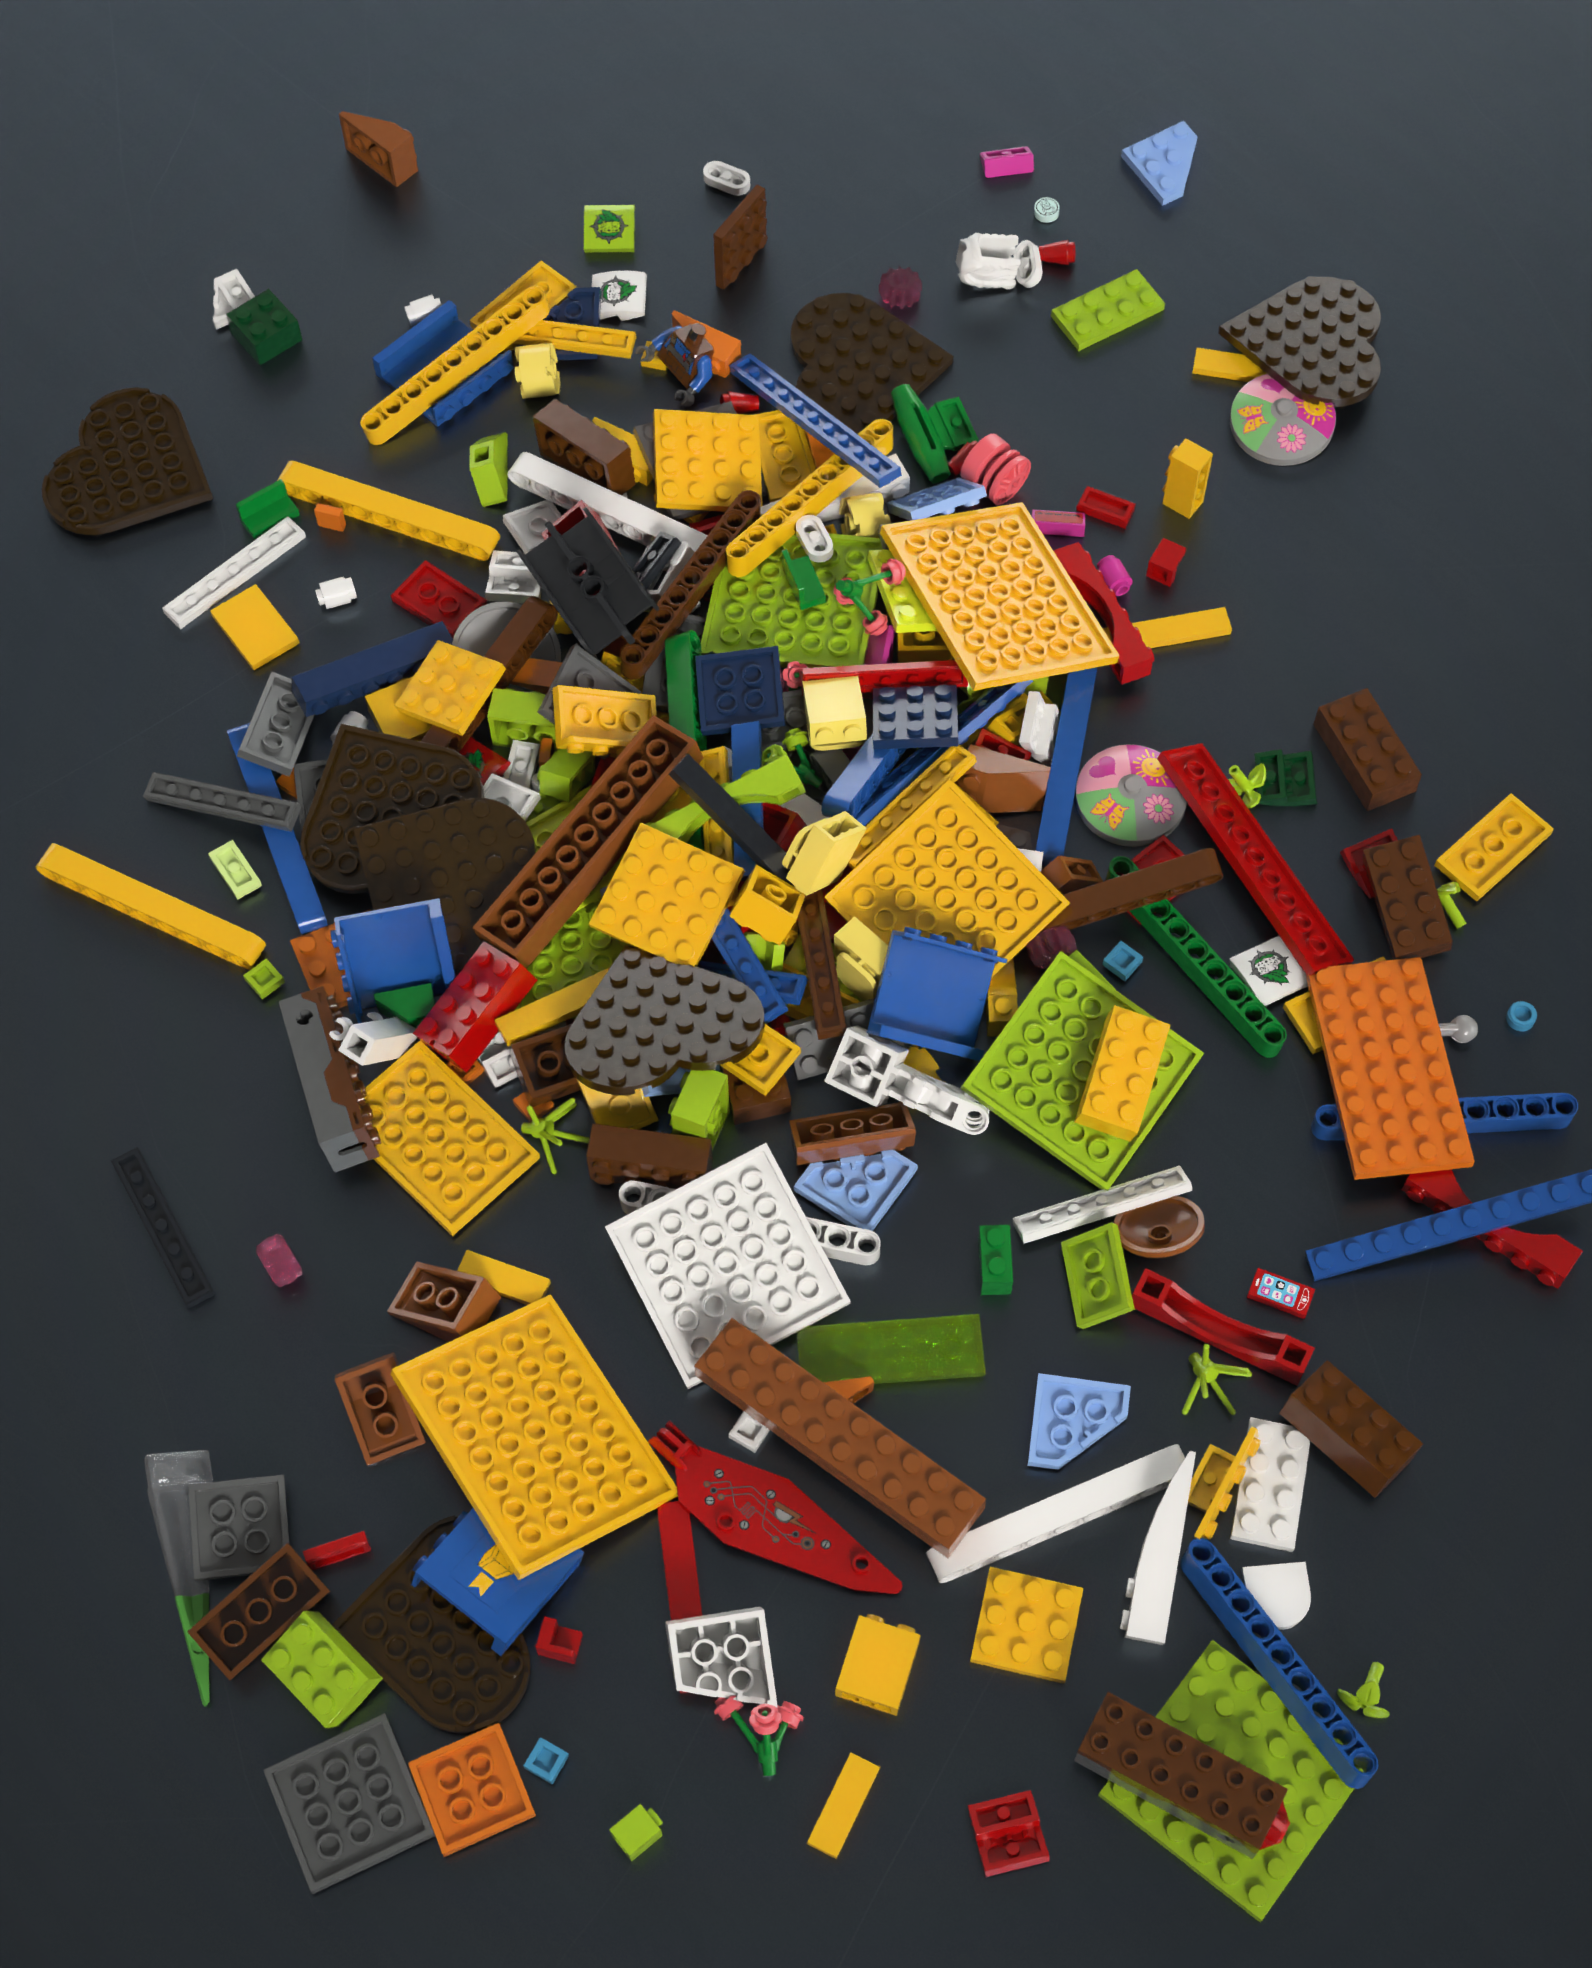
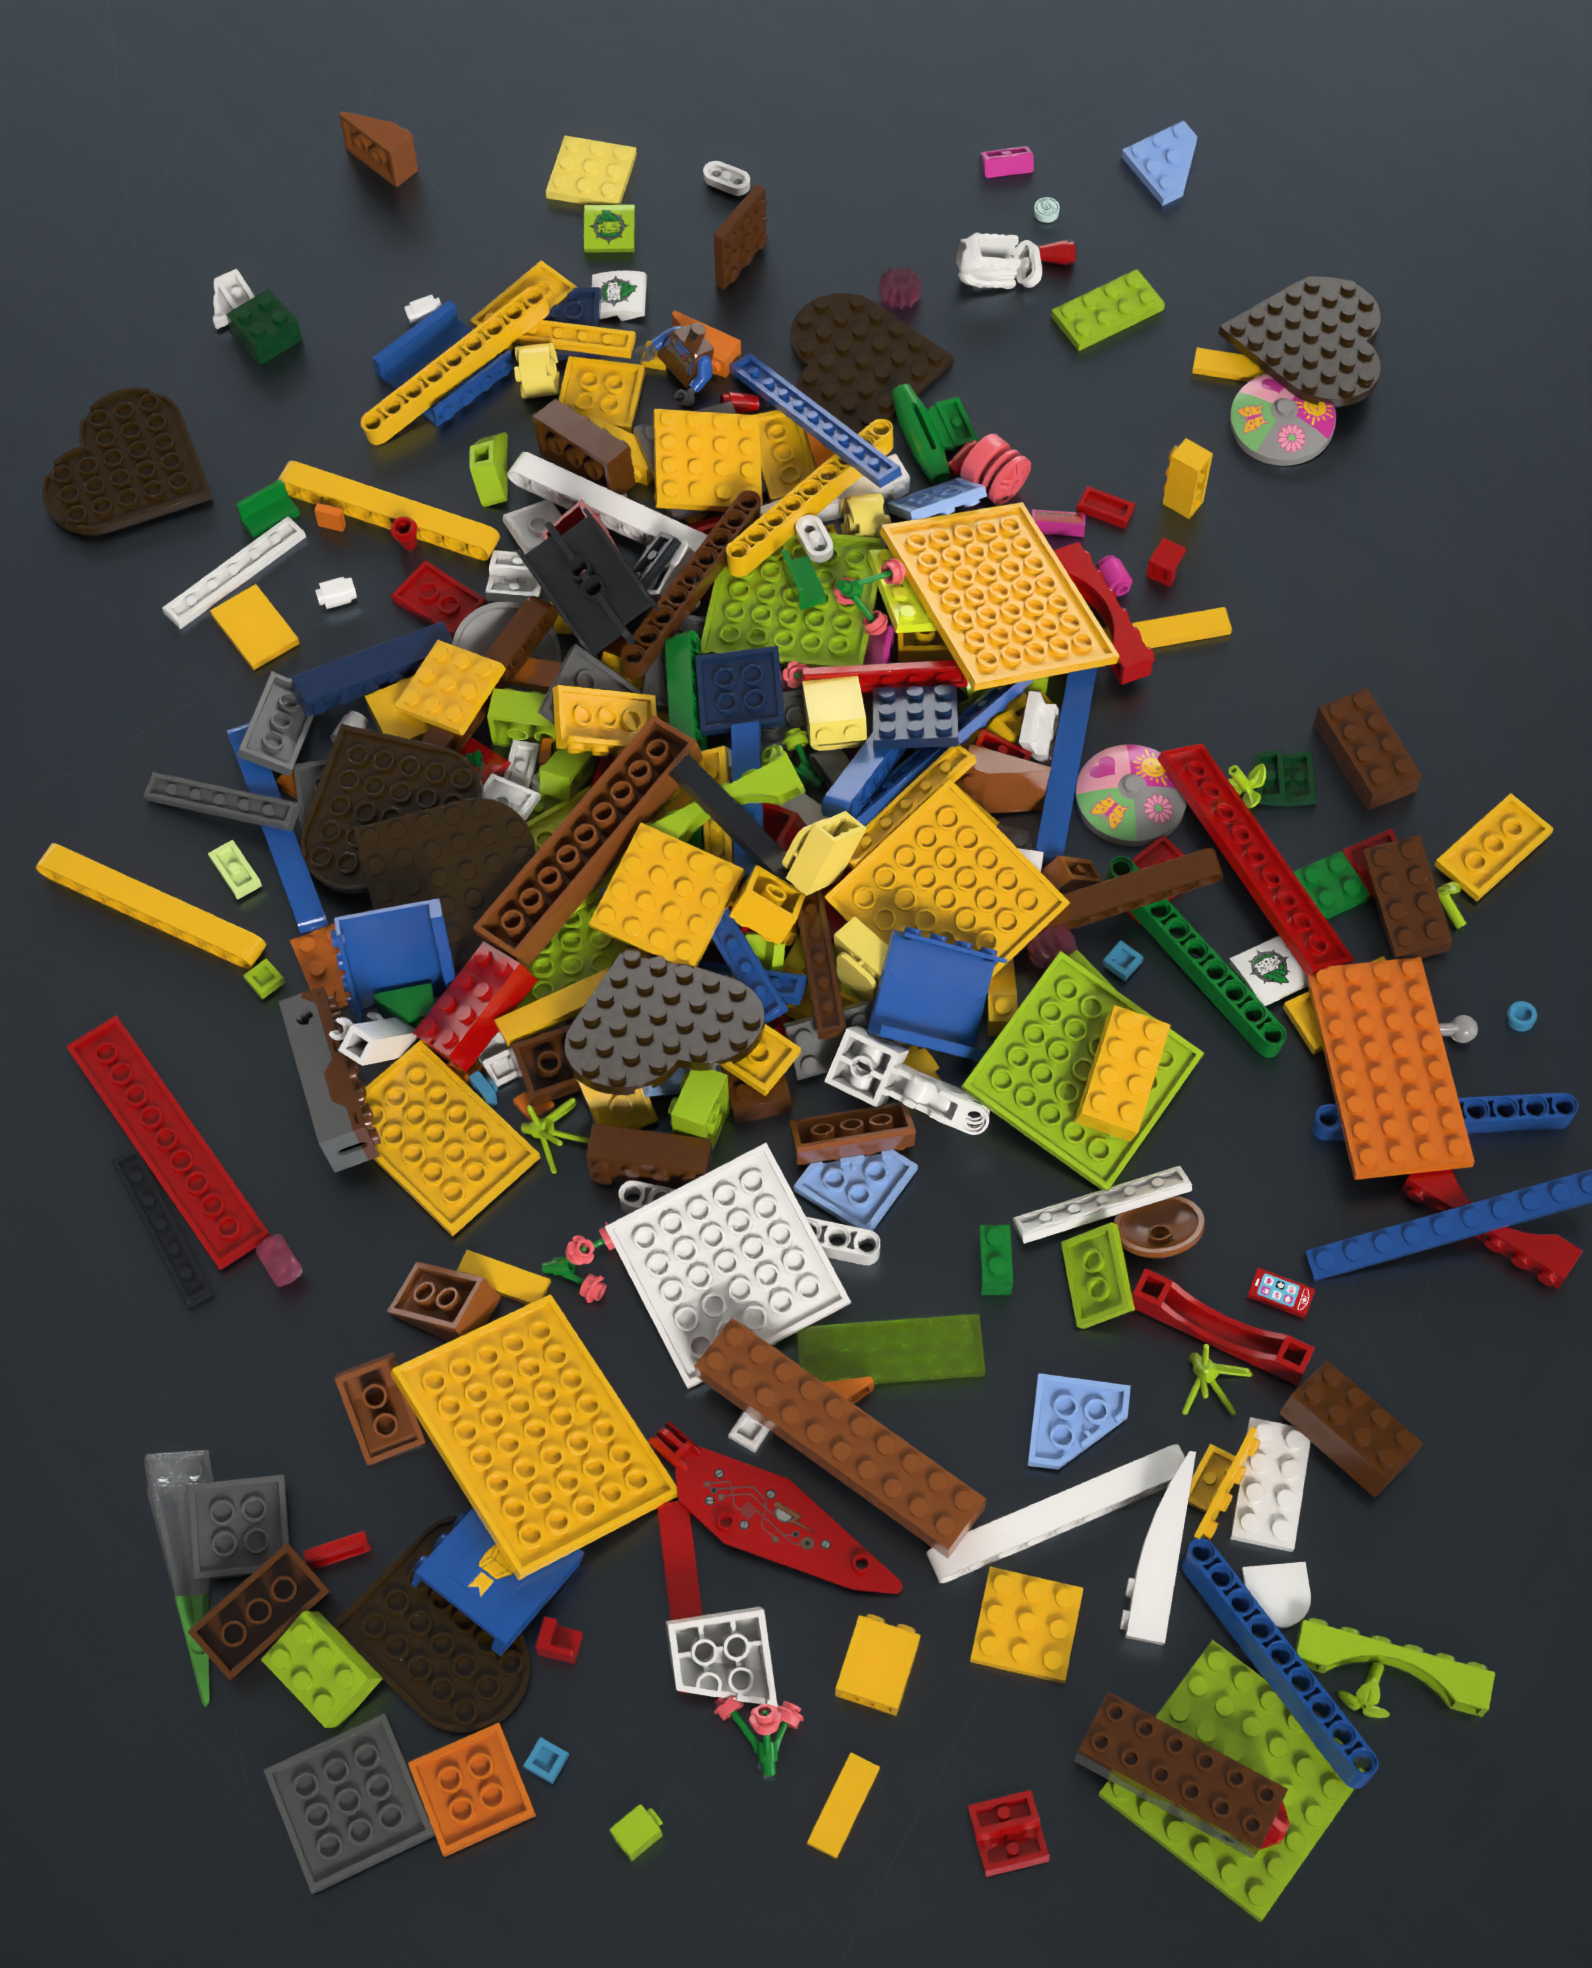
none -> red plate [66,1015,271,1270]
none -> red cone [391,517,417,550]
none -> dark azure plate [469,1070,498,1108]
none -> coral plant [542,1222,615,1303]
none -> light yellow plate [546,136,637,205]
none -> yellow plate [558,356,645,434]
none -> green plate [1293,851,1371,919]
none -> lime arch [1294,1618,1495,1717]

